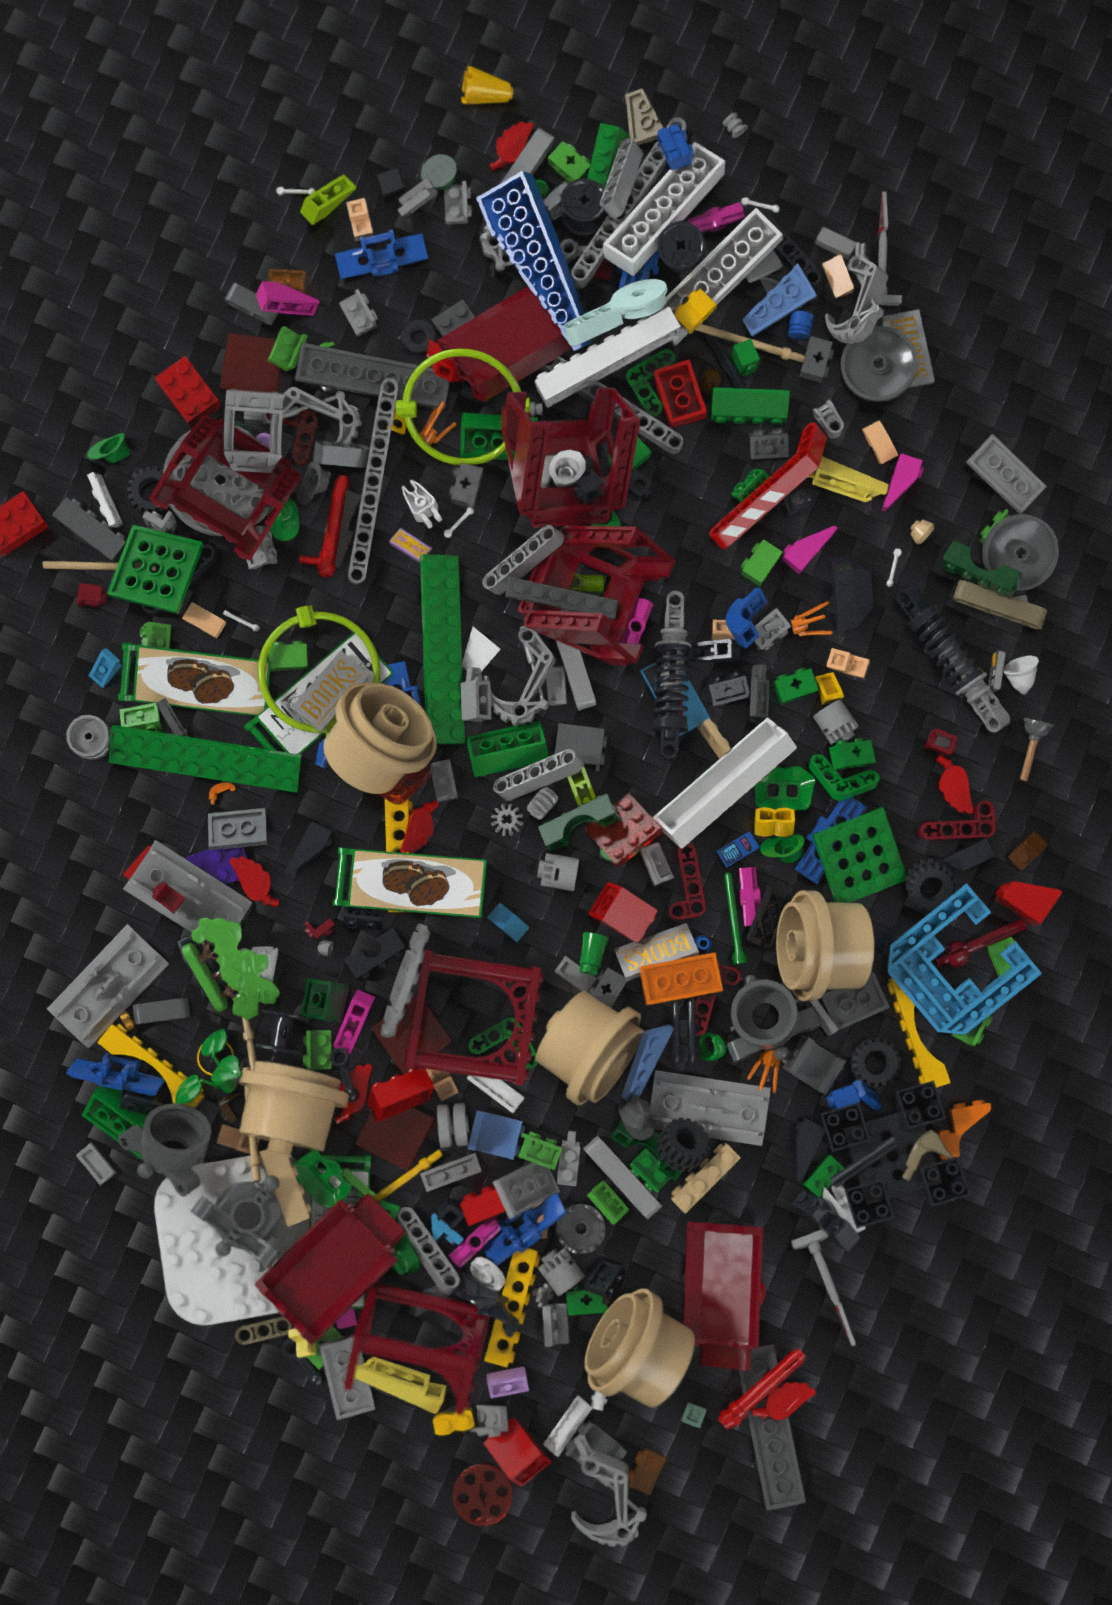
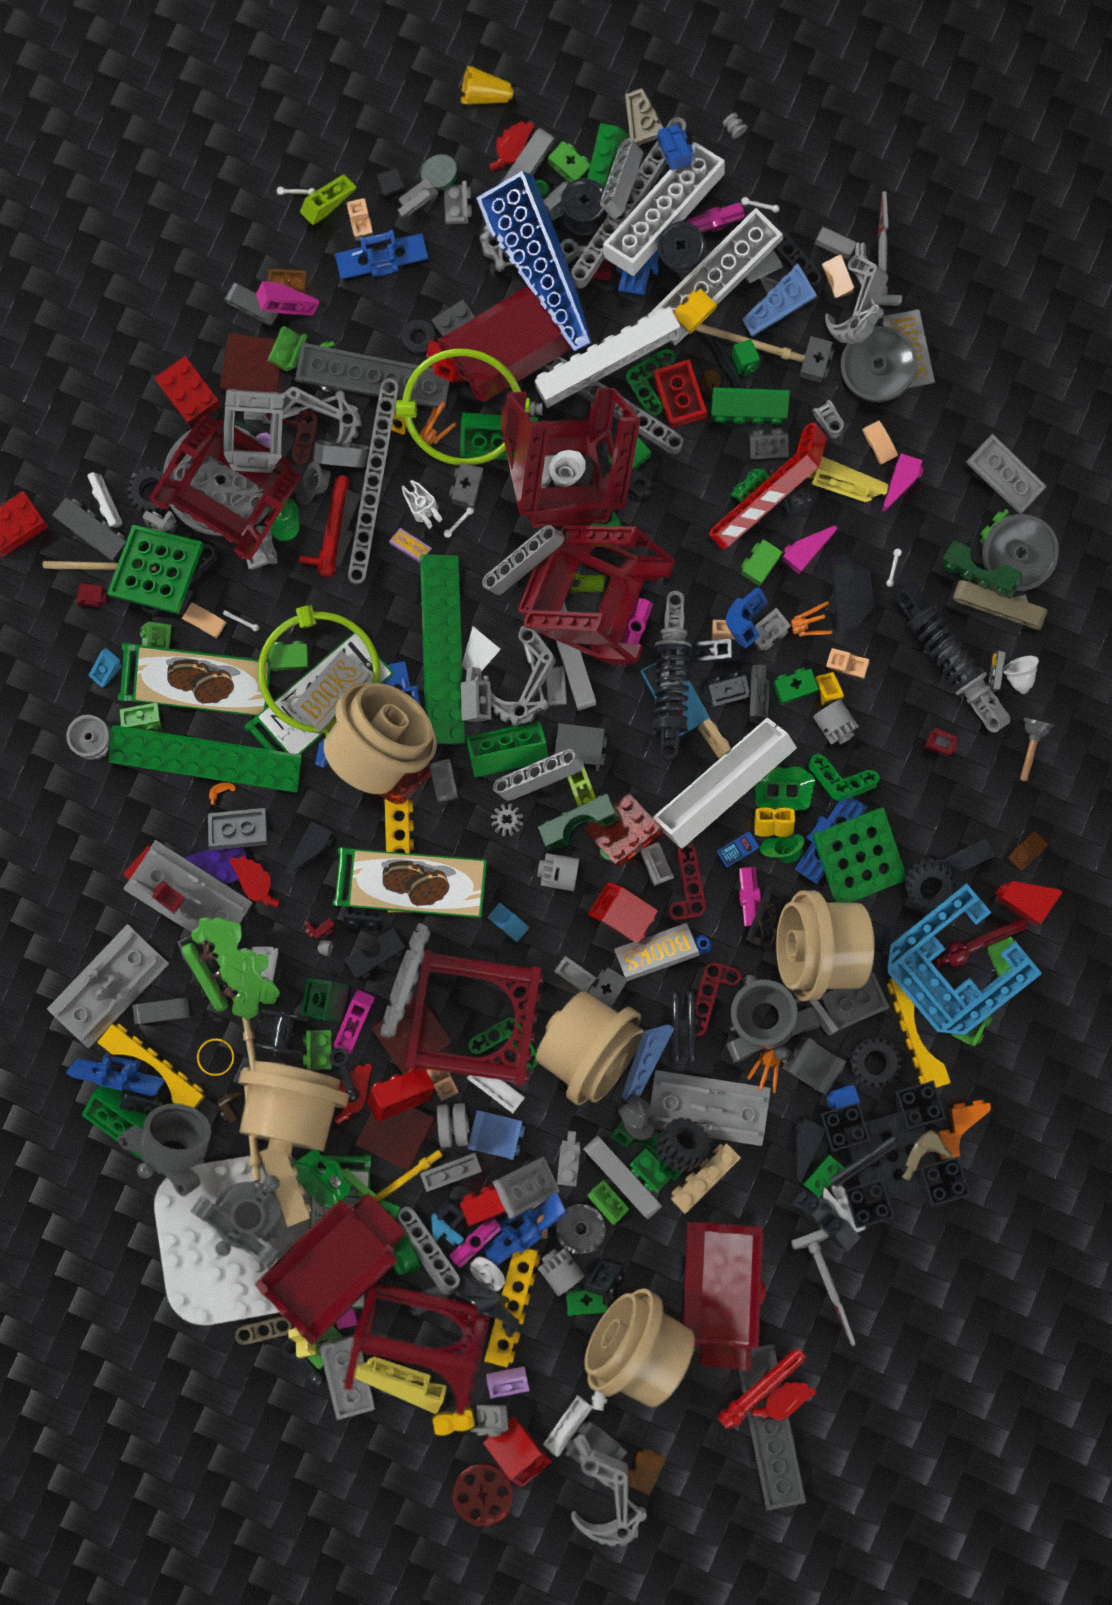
light grey tile [76,1143,117,1185] -> none
green piece [87,433,130,463] -> none
pearl gold tile [120,1011,135,1031] -> none
dark grey pin [156,698,189,737] -> none
green plant [175,1029,242,1104] -> none
light nougat slope [216,1124,260,1154] -> none
light grey bracket [339,290,378,337] -> none
red animal [400,800,439,854] -> none
dark grey plate [506,577,617,620] -> none
bright green bracket [518,1132,562,1170] -> none
light grey gear [527,787,558,820] -> none
light grey plant [533,1283,554,1308] -> none
light grey bracket [543,1303,570,1347] -> none
light aqua beam [564,279,667,345] -> none
black window [573,469,604,504] -> none
green plant [579,932,609,976] -> none
orange plate [639,953,723,1006] -> none
sand green plate [681,1402,707,1428] -> none
green piece [699,1032,727,1061] -> none
green piece [724,872,748,965] -> none
blue piece [788,311,814,340] -> none
green brick [829,738,876,770] -> none
blue tile [853,1080,883,1112] -> none
tan cone [910,520,935,544] -> none
dark red beam [918,801,996,841] -> none
red animal [936,754,974,814] -> none

